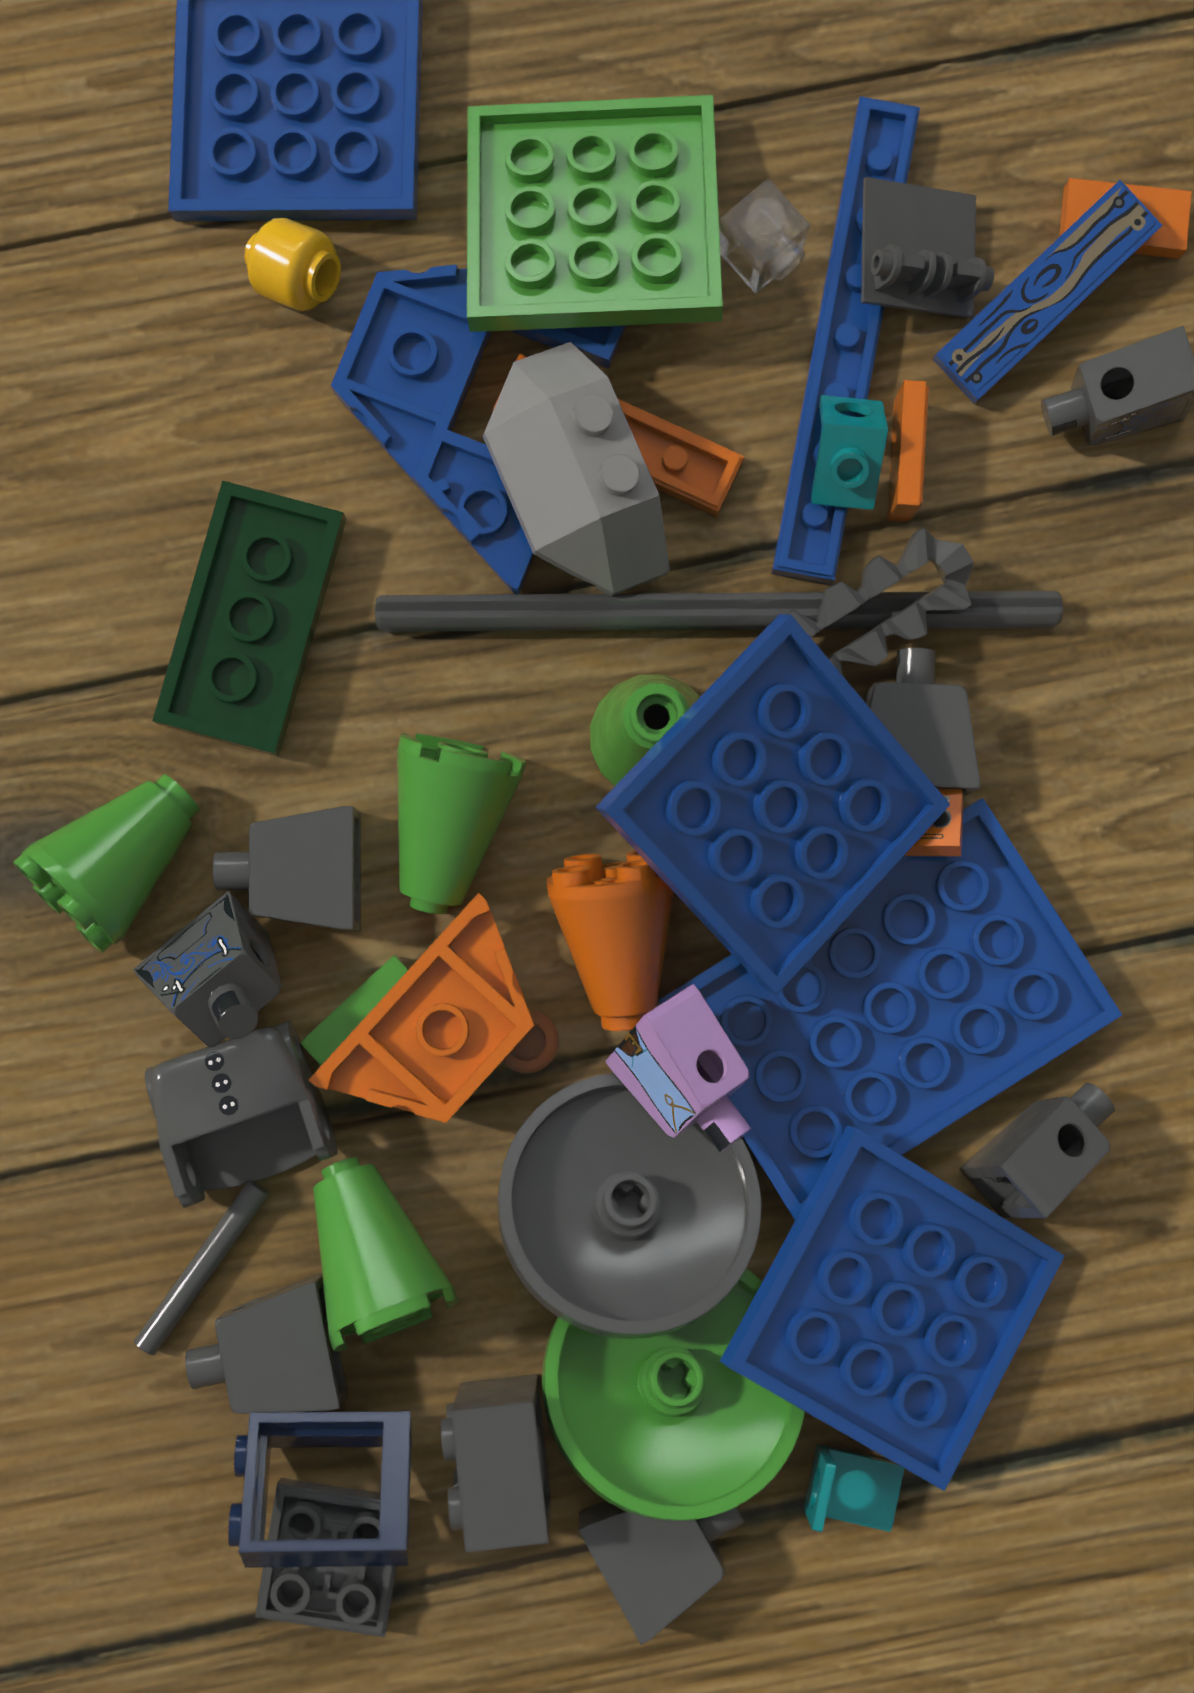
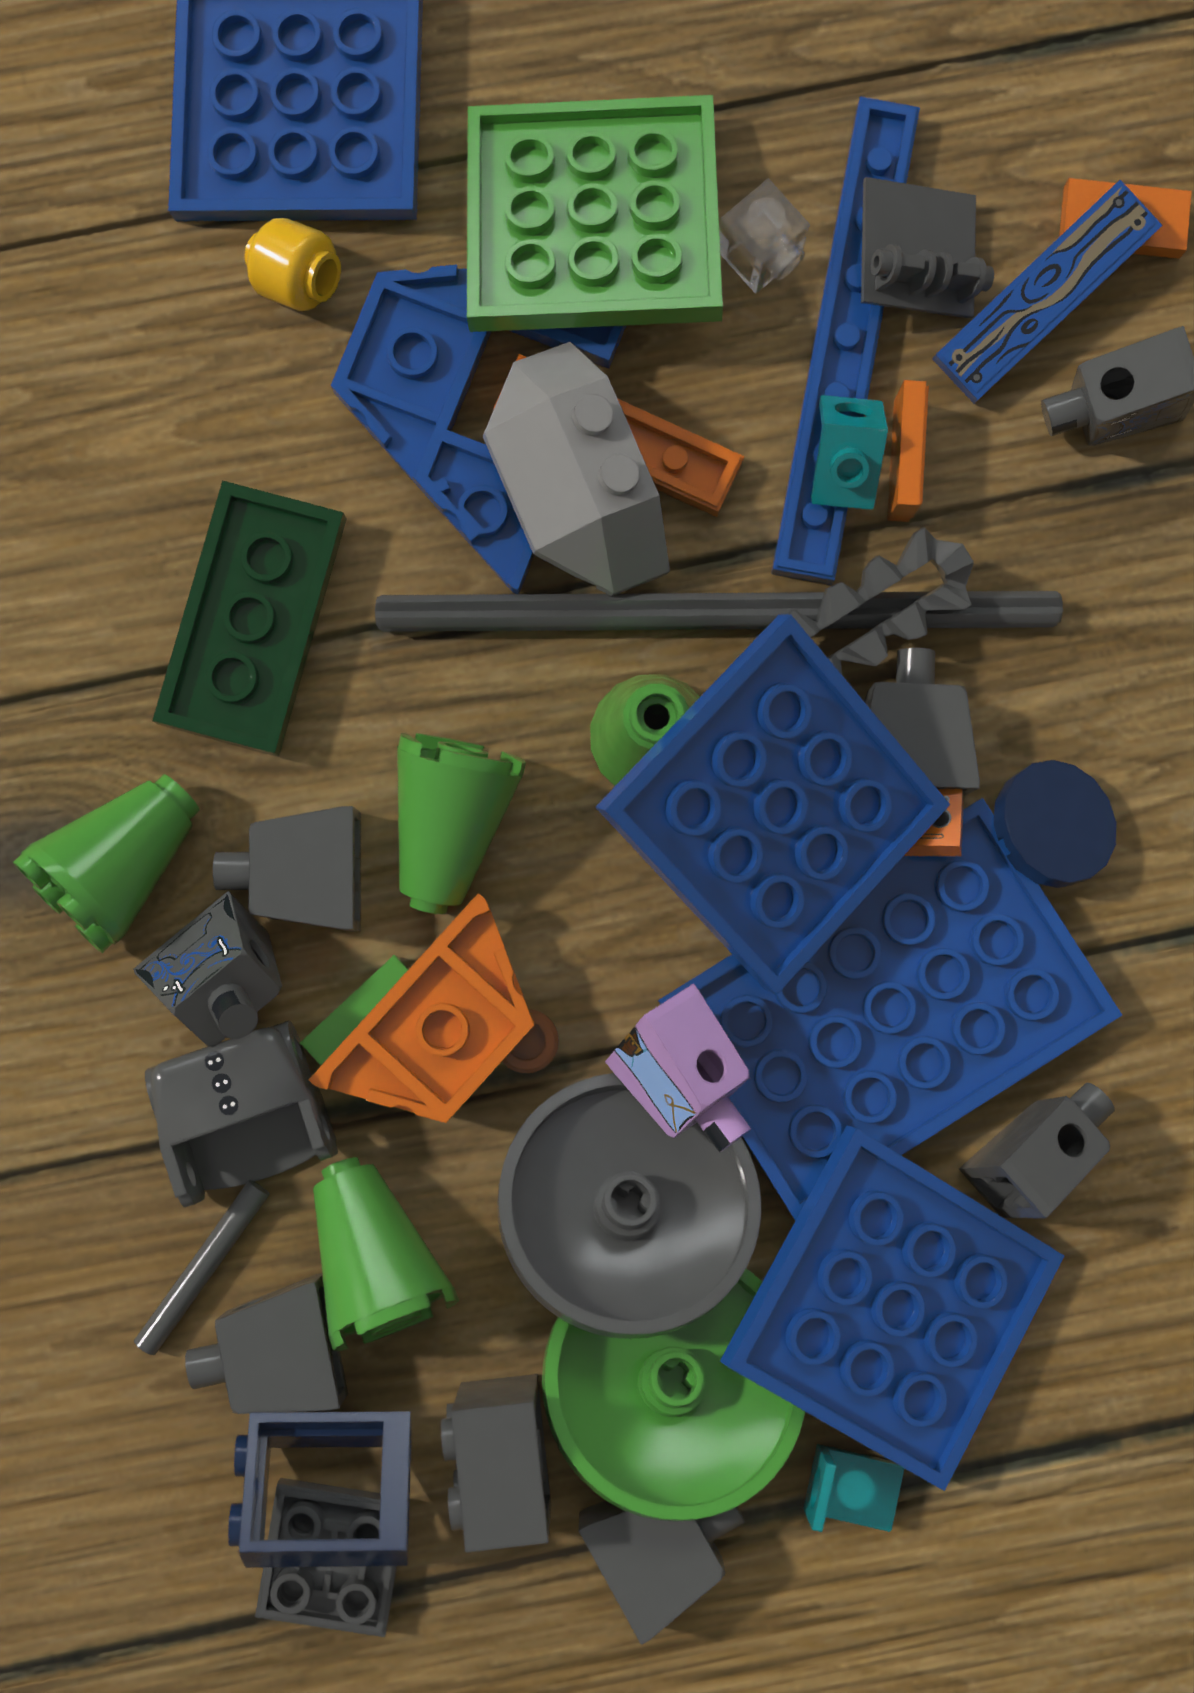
orange cone [547,851,674,1031] -> none
none -> dark blue tile [994,760,1117,888]

